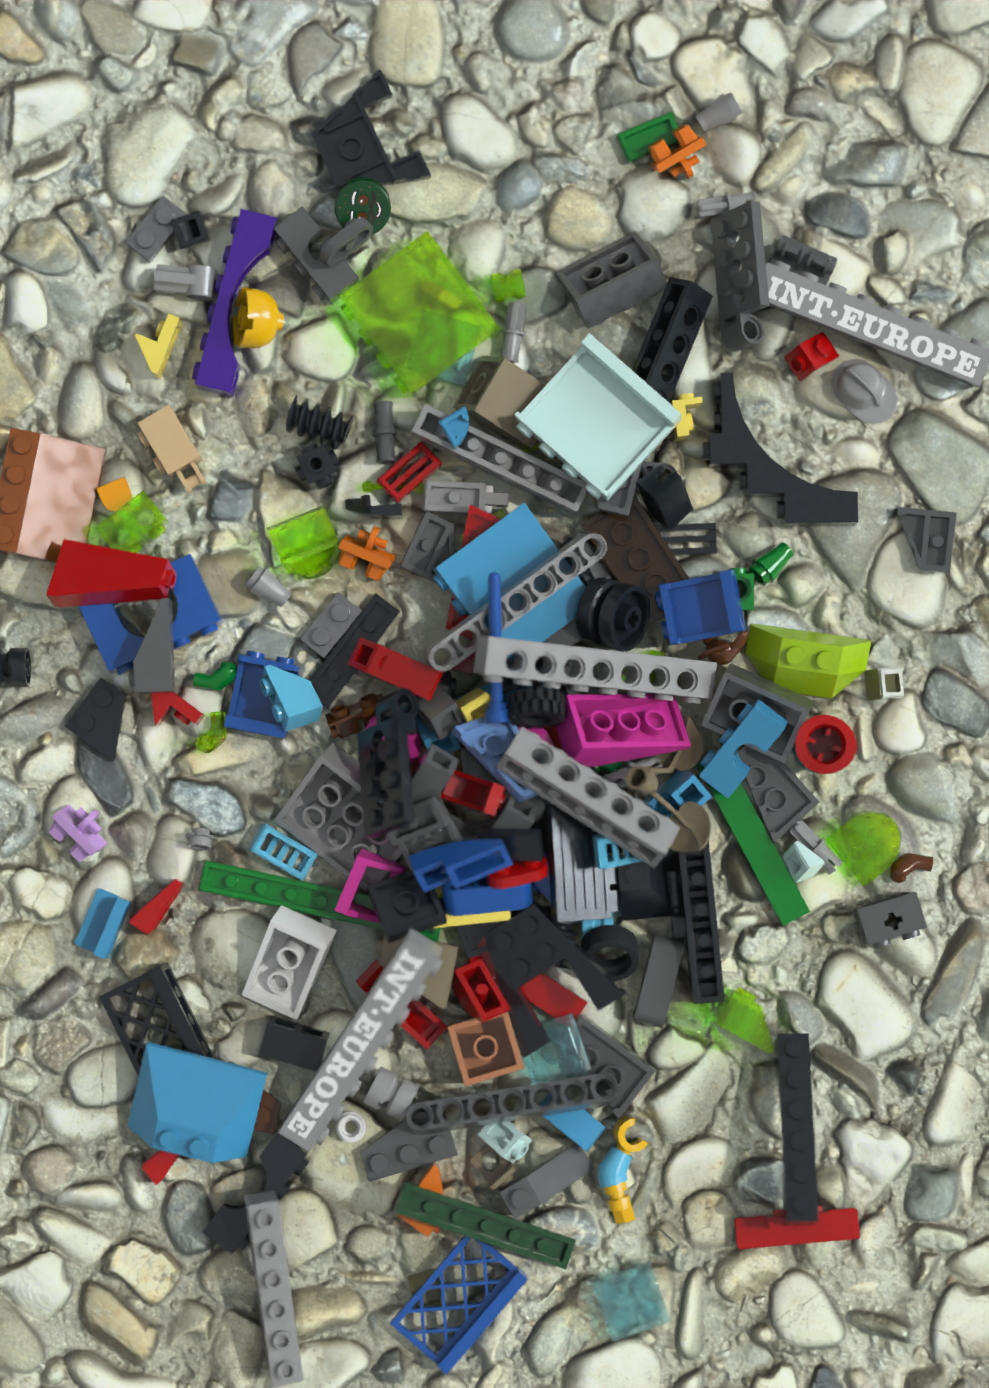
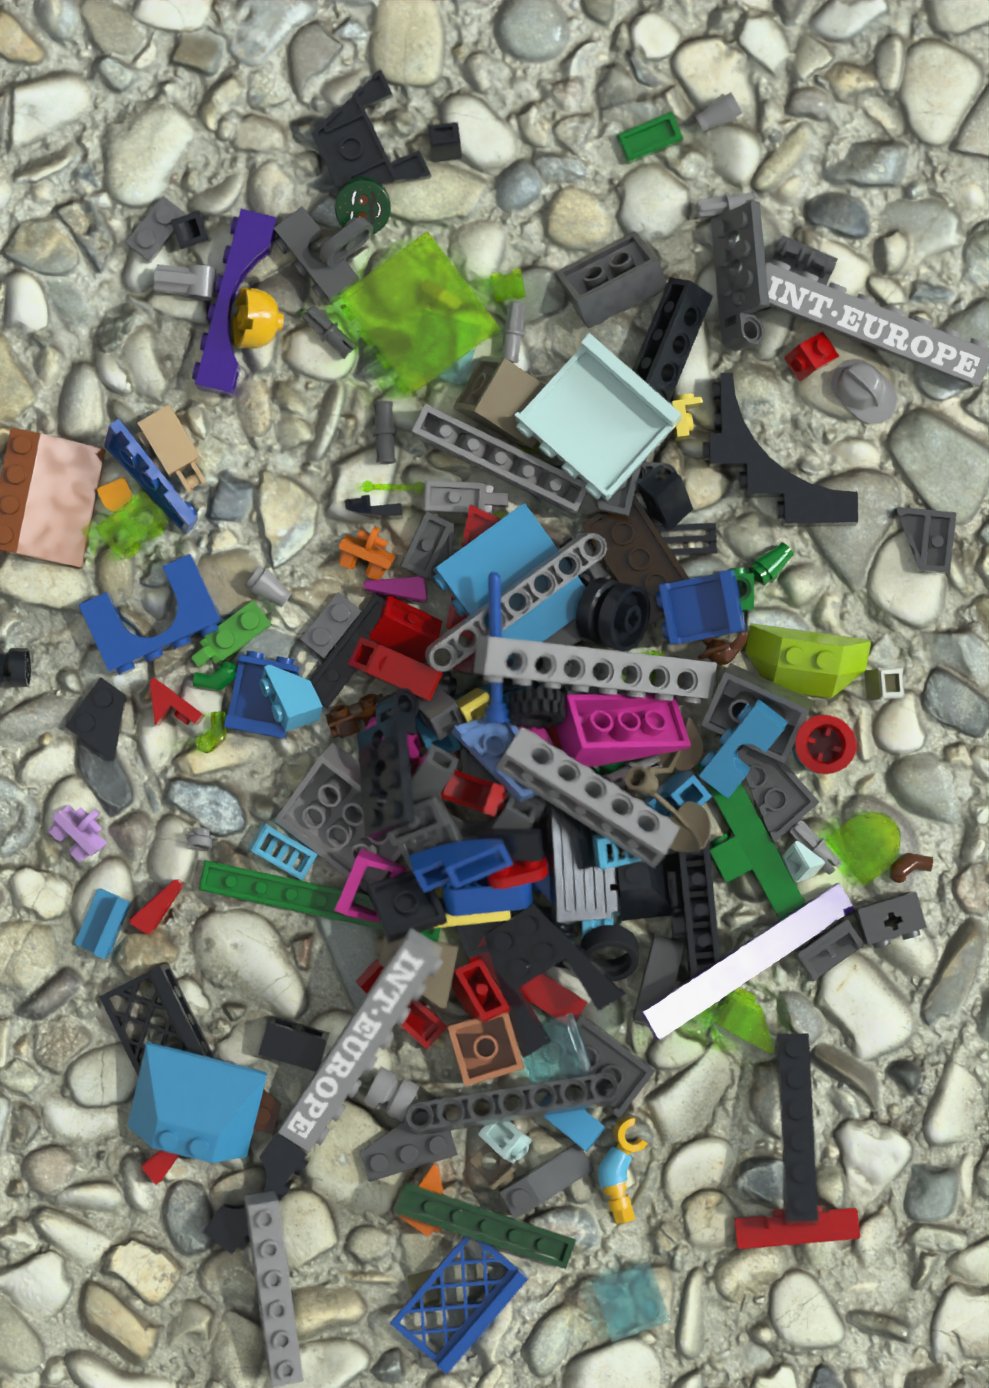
red slope [46,539,176,608] -> none
dark grey slope [129,598,175,694] -> none
light yellow slope [135,314,183,379] -> none
white slope [242,905,337,1020] -> none
clear neon green slope [268,505,340,579] -> none
black piece [286,395,354,450] -> none
black brick [294,443,340,490] -> none
white plate [335,1111,366,1143] -> none
red tile [376,441,442,503] -> none
dark azure tile [438,406,469,449] -> none
orange hips [648,124,706,179] -> none
none -> blue wing [104,418,198,535]
none -> bright green hinge [191,600,272,668]
none -> dark grey axle [302,306,357,359]
none -> magenta slope [363,576,427,603]
none -> red panel [369,595,443,663]
none -> black slope [428,122,462,162]
none -> tile [641,883,854,1039]
none -> green brick [710,833,753,883]
none -> dark grey hinge [794,918,864,981]

